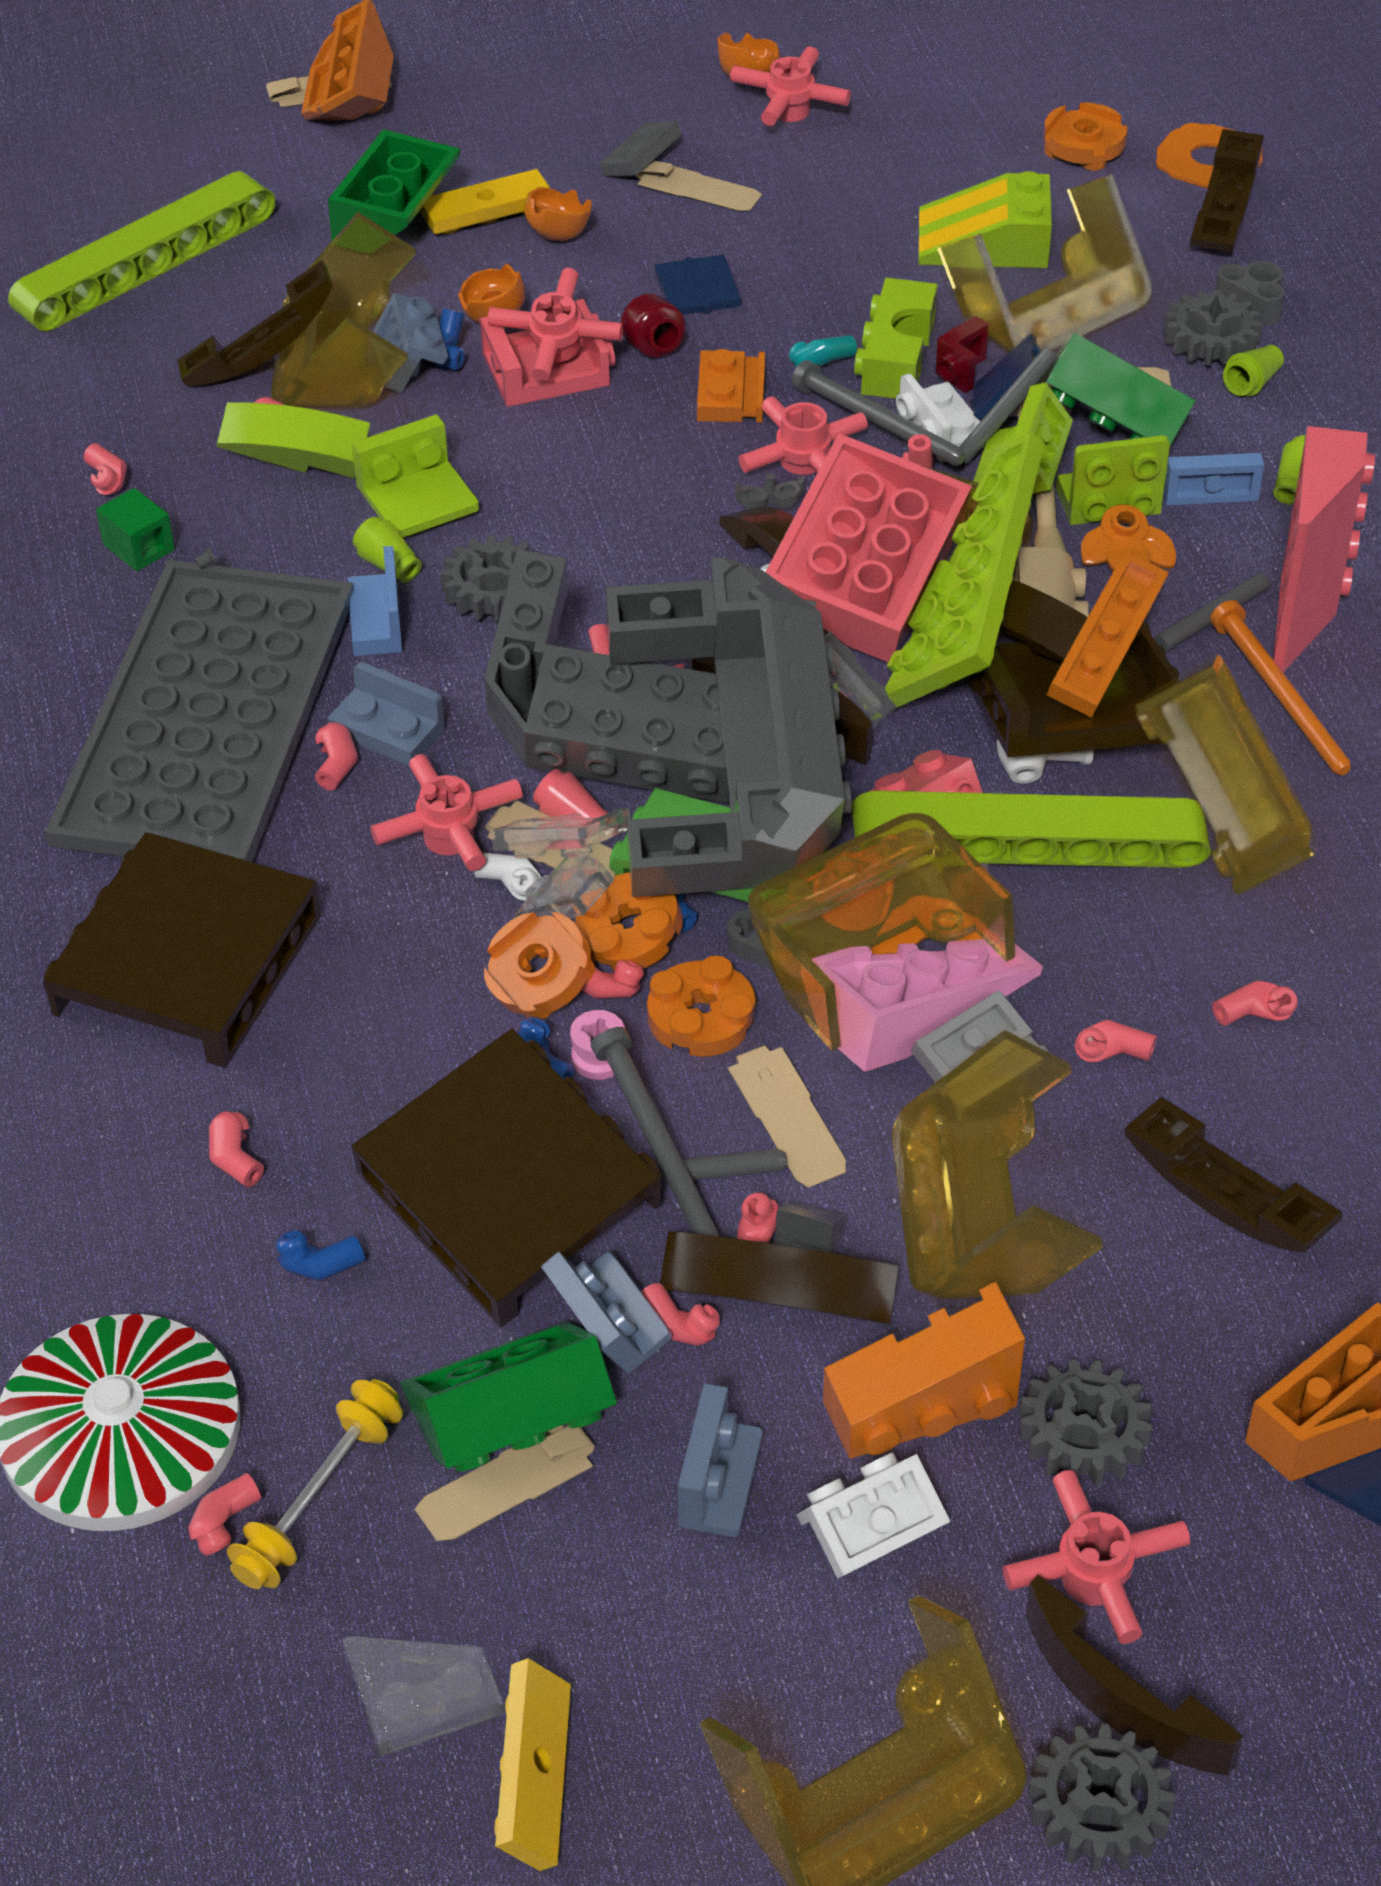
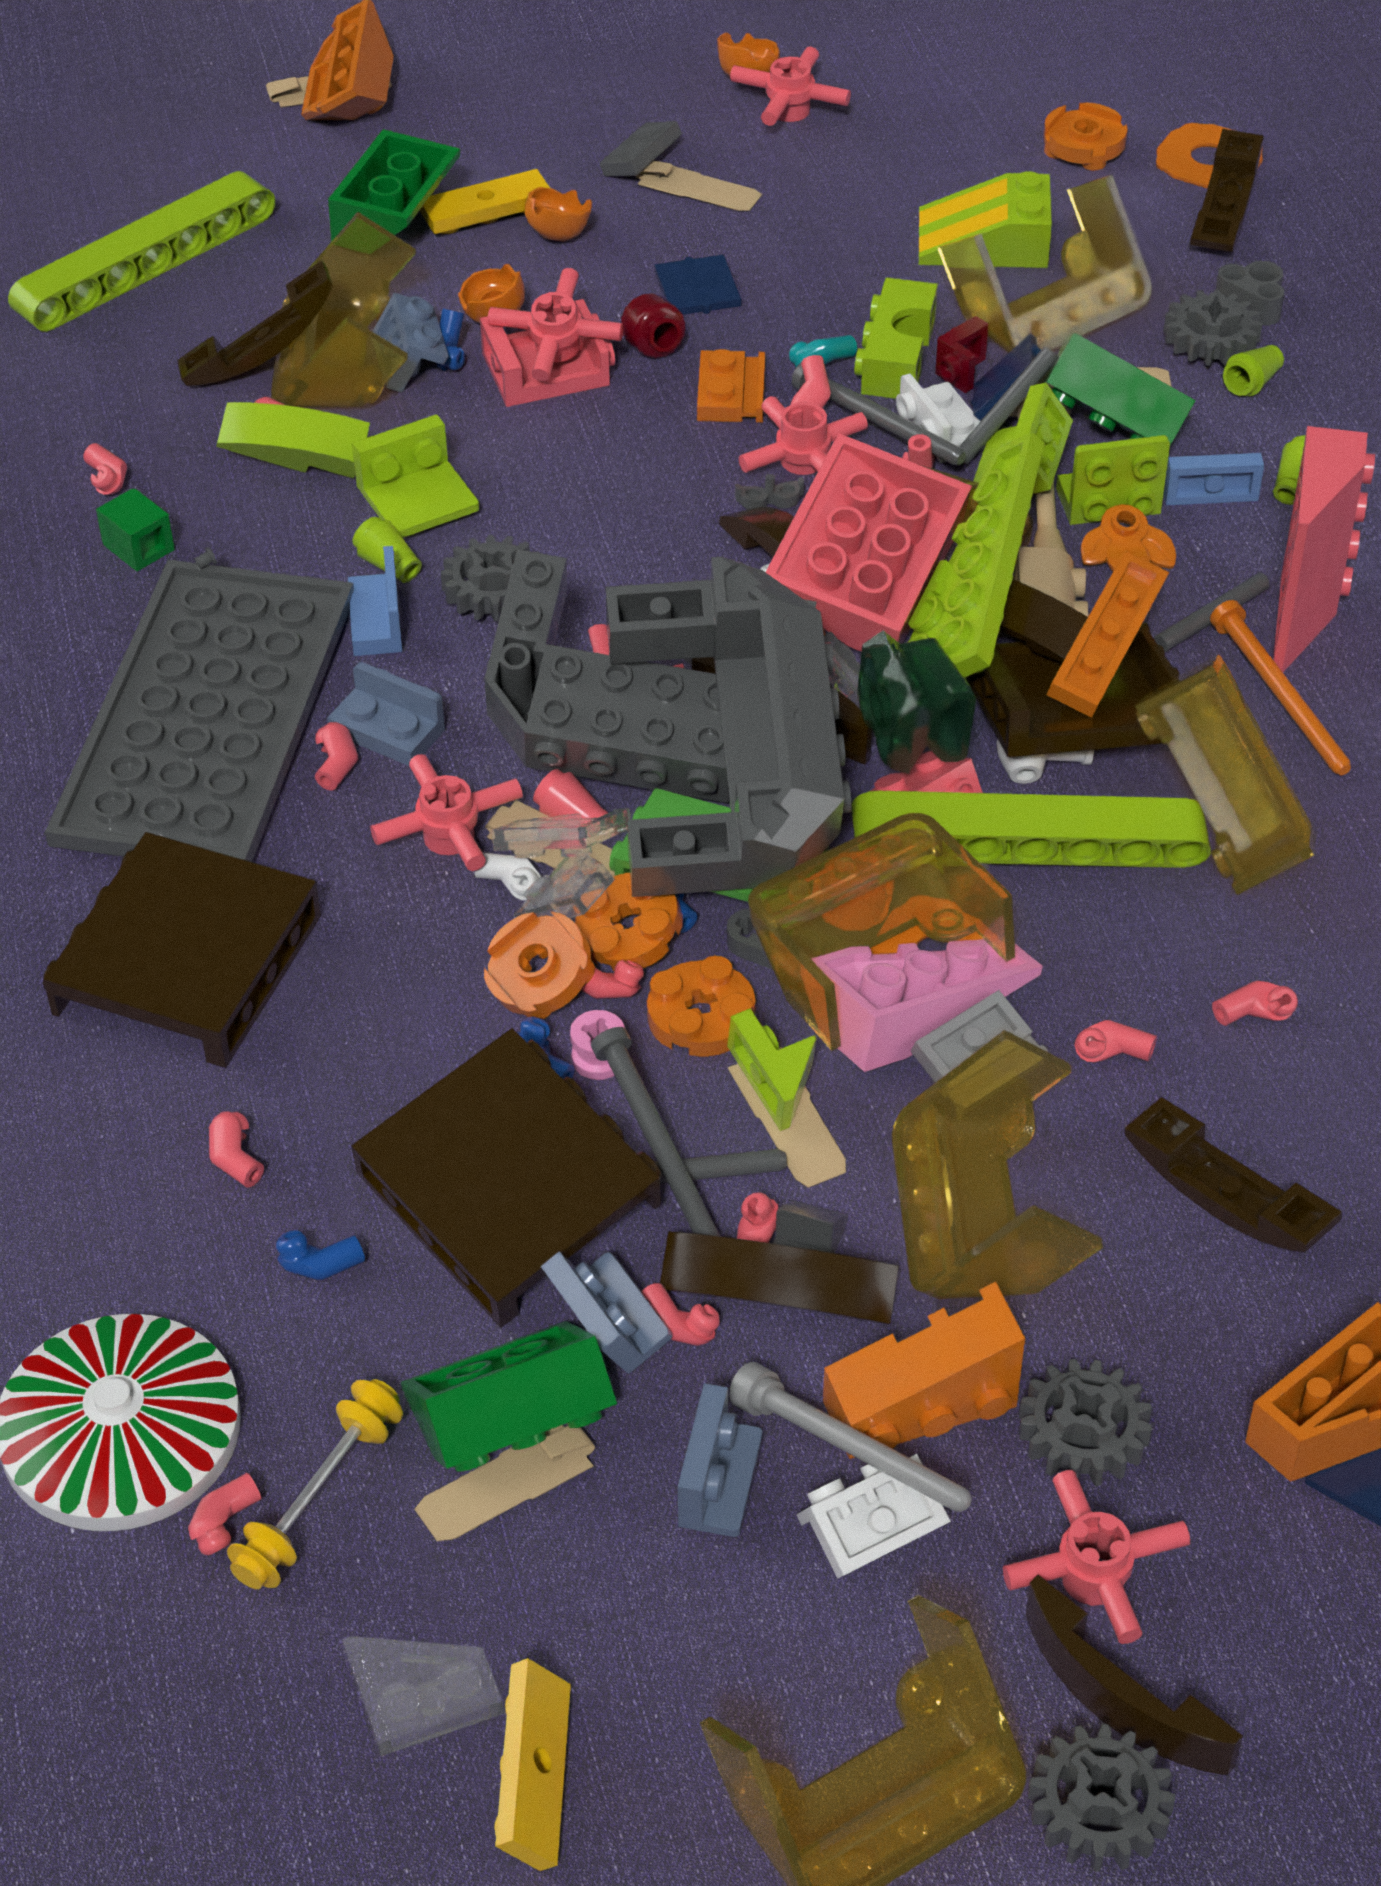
none -> lime slope [727,1008,817,1131]
none -> light grey piece [729,1362,972,1512]
none -> coral arm [791,355,831,408]
none -> clear green piece [857,630,976,774]

